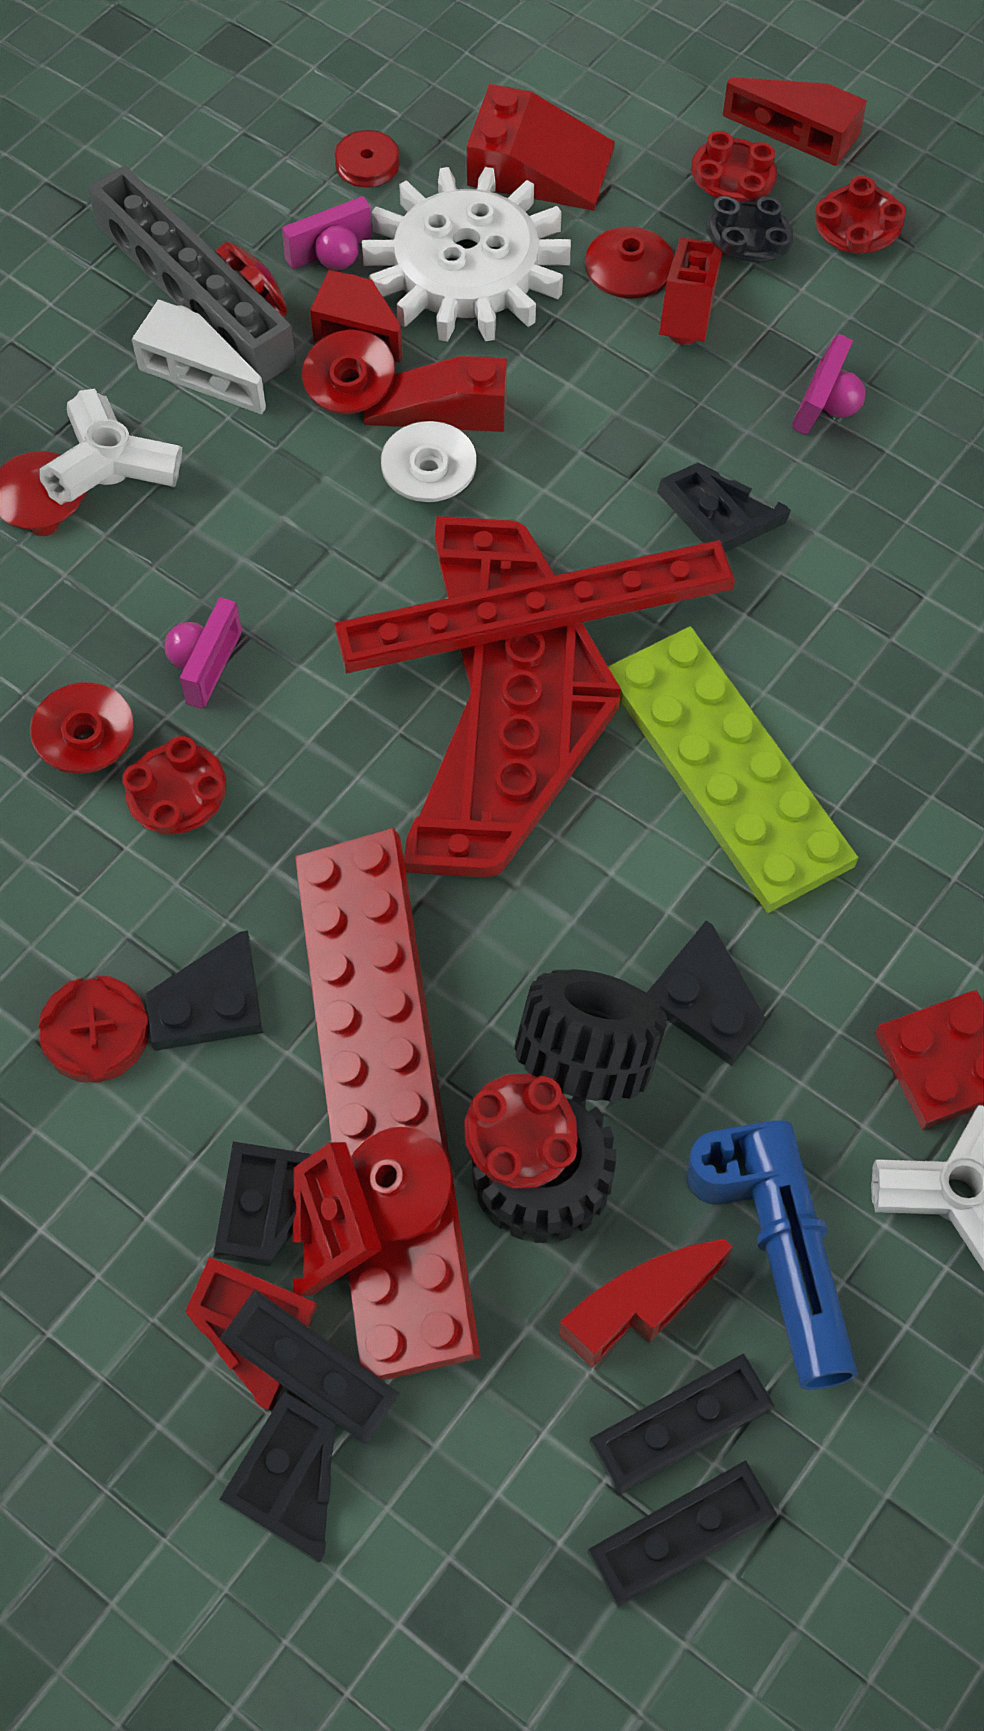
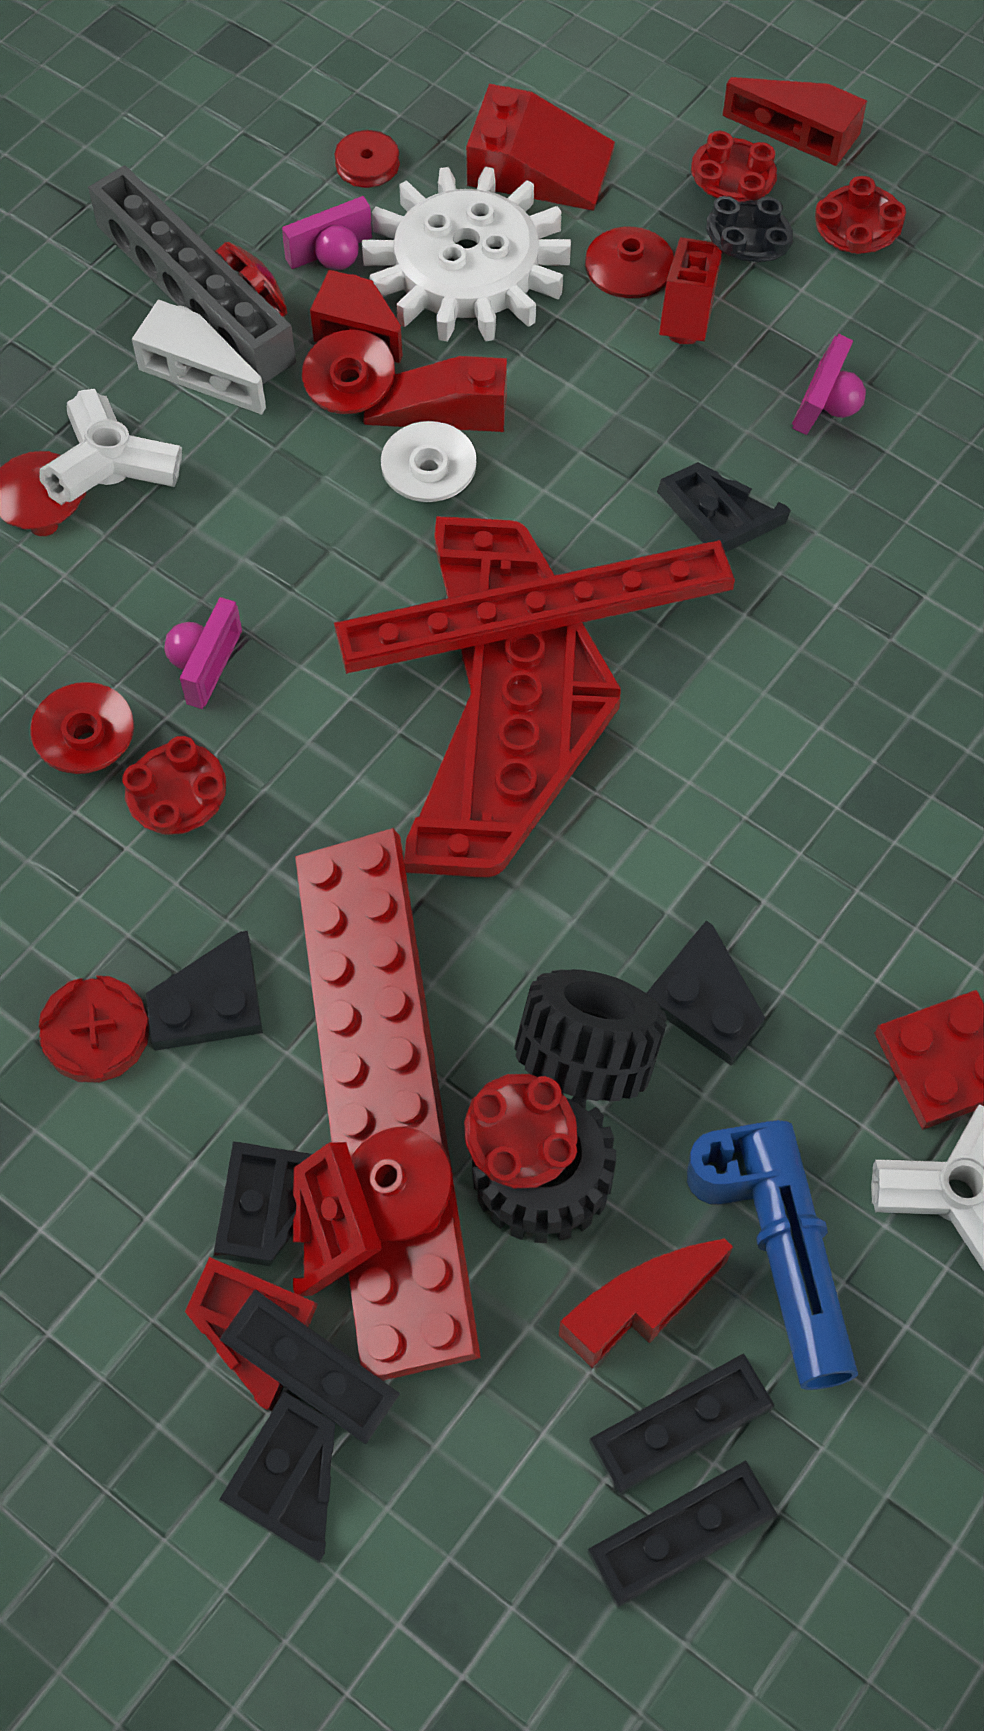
lime plate [608,626,859,913] -> none

